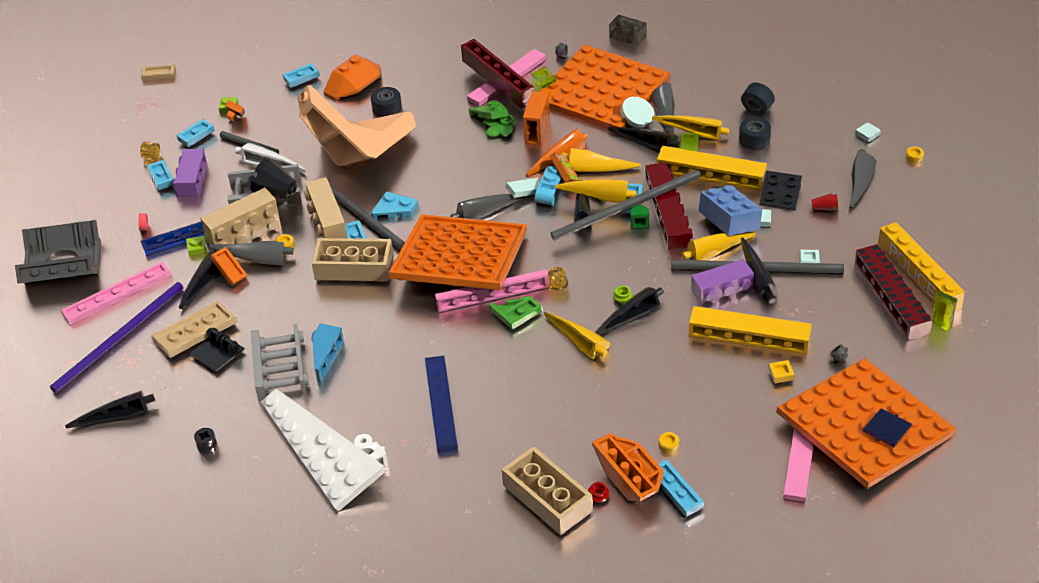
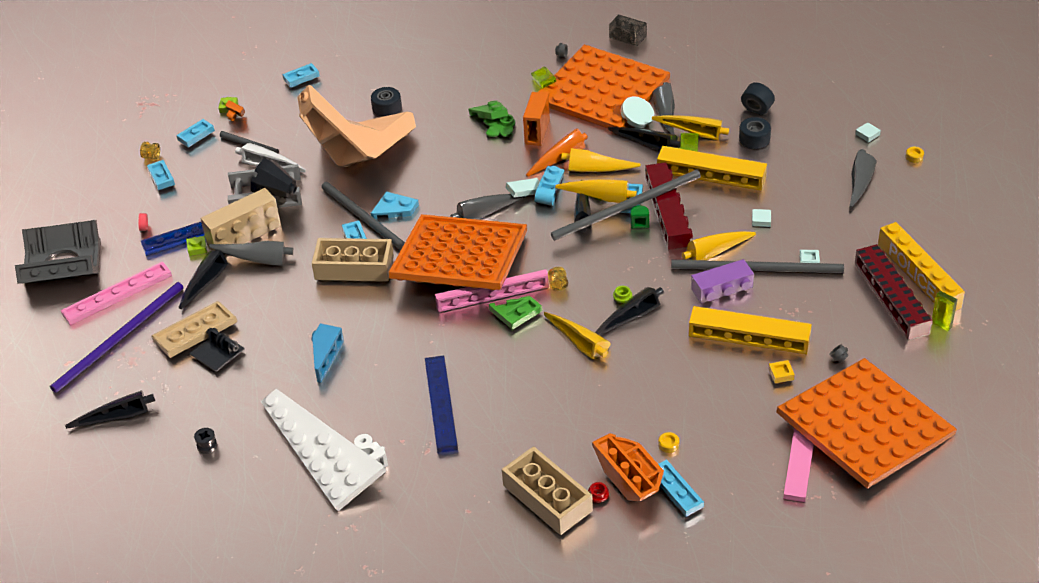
tan tile [141,64,176,81] -> none
medium lavender brick [172,149,207,197] -> none
orange tile [210,247,248,286] -> none
light grey fence [251,324,309,401] -> none
yellow tile [275,234,295,248] -> none
tan brick [304,177,347,238] -> none
orange wedge [323,54,381,100] -> none
dark red brick [461,39,534,109] -> none
bright pink tile [467,49,546,106] -> none
tile [550,152,580,183] -> none
medium blue brick [698,185,762,236] -> none
black piece [740,237,778,304] -> none
black hinge [759,170,802,209] -> none
red cone [811,193,839,211] -> none
clear blue piece [863,408,912,447] -> none

